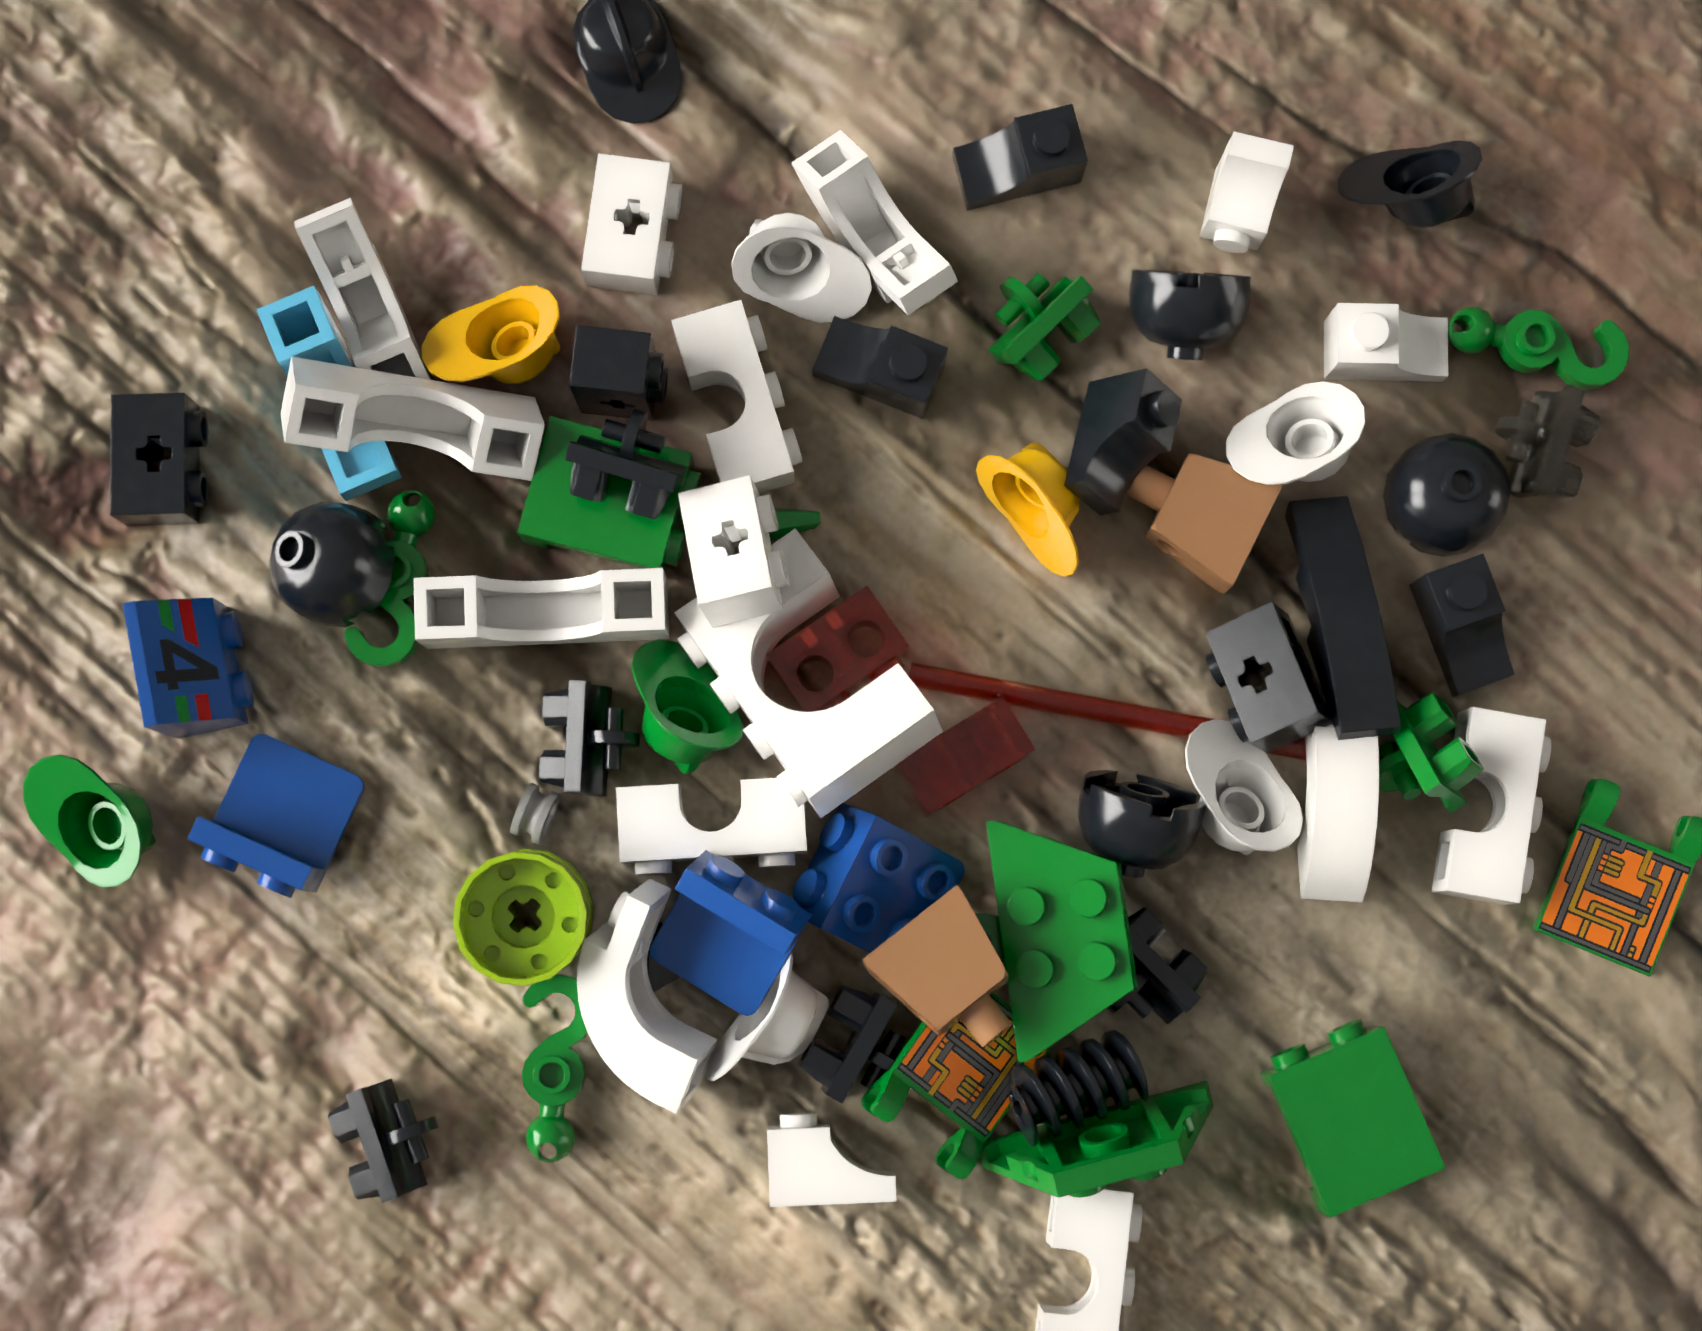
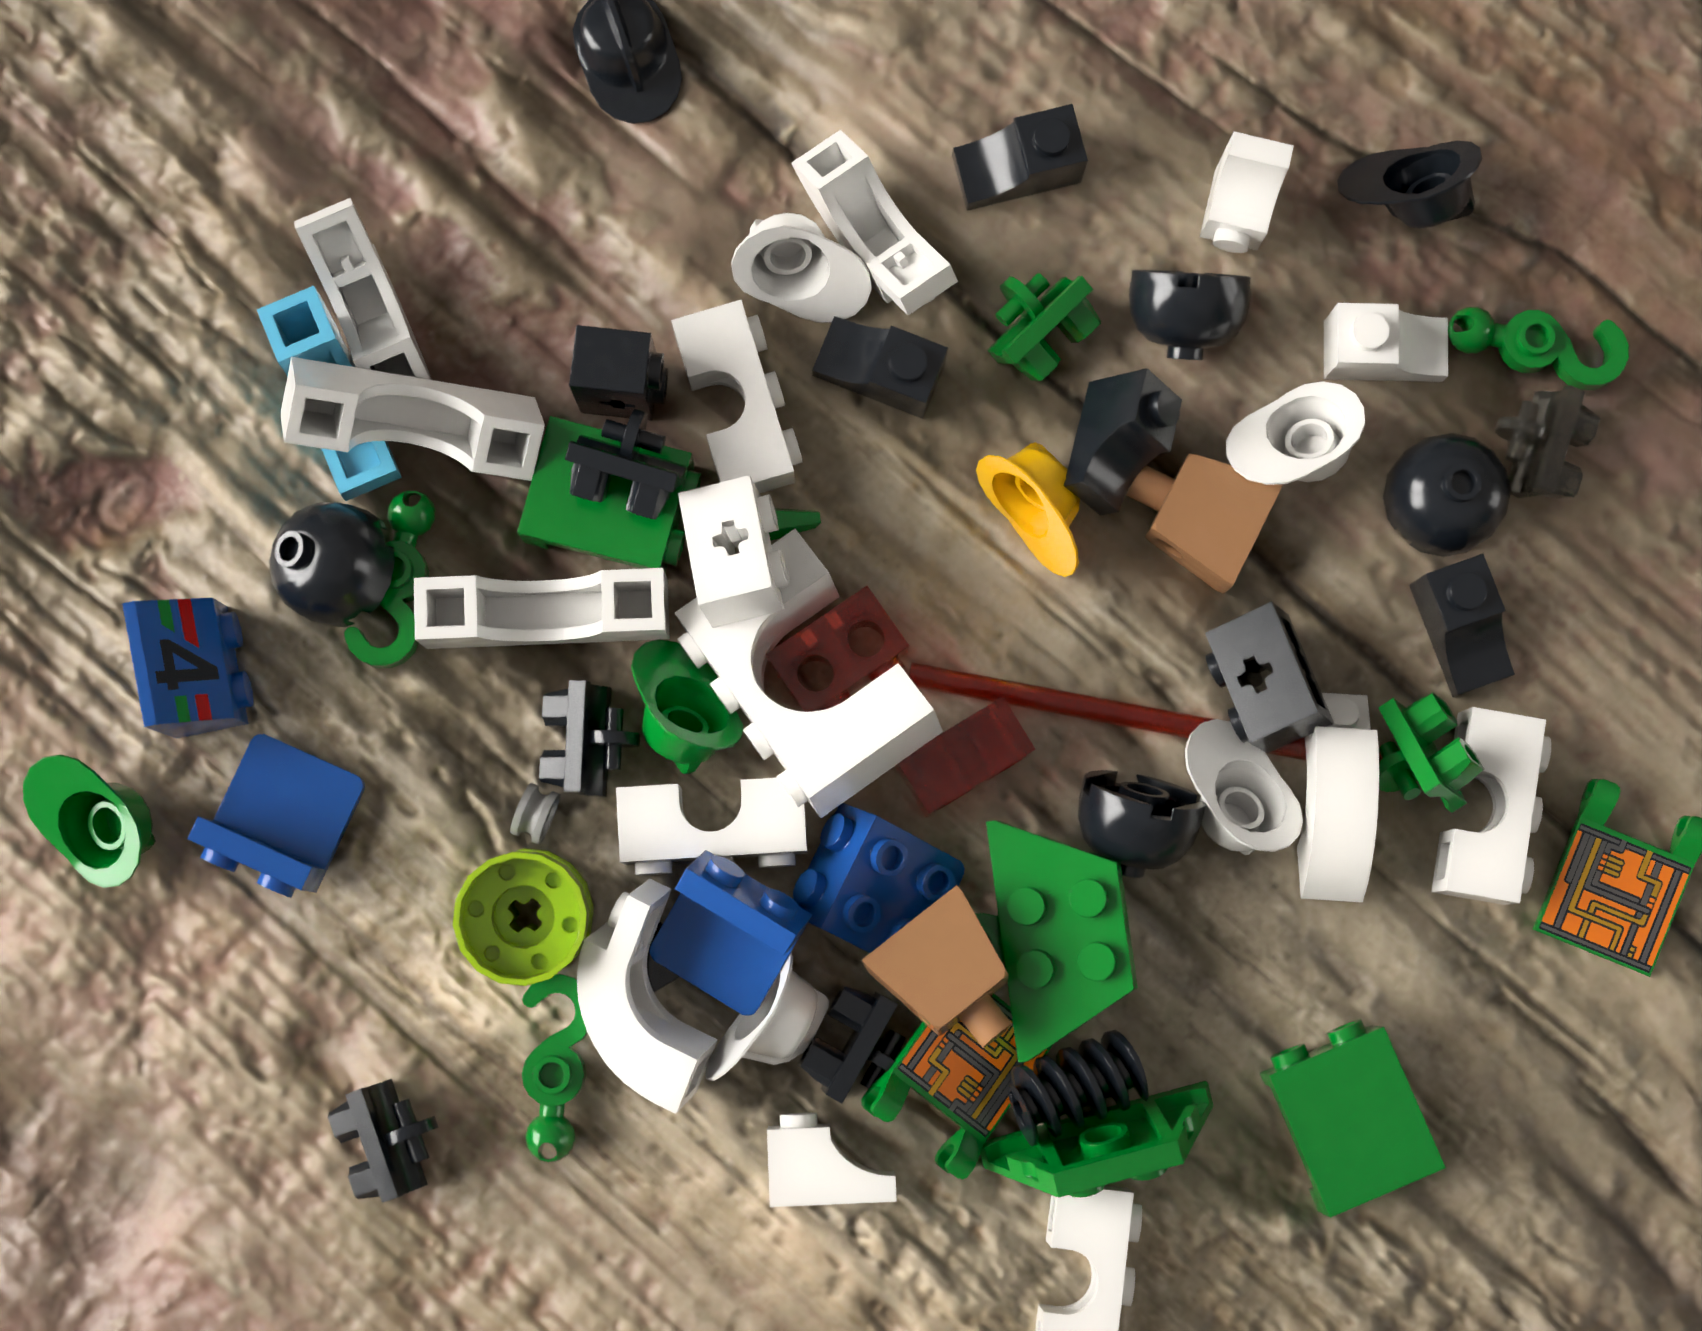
black brick [110,393,209,526] -> none
yellow piece [422,285,560,384] -> none
white brick [581,153,682,295] -> none
black hips [1107,907,1208,1024] -> none
black slope [1285,496,1401,740] -> none

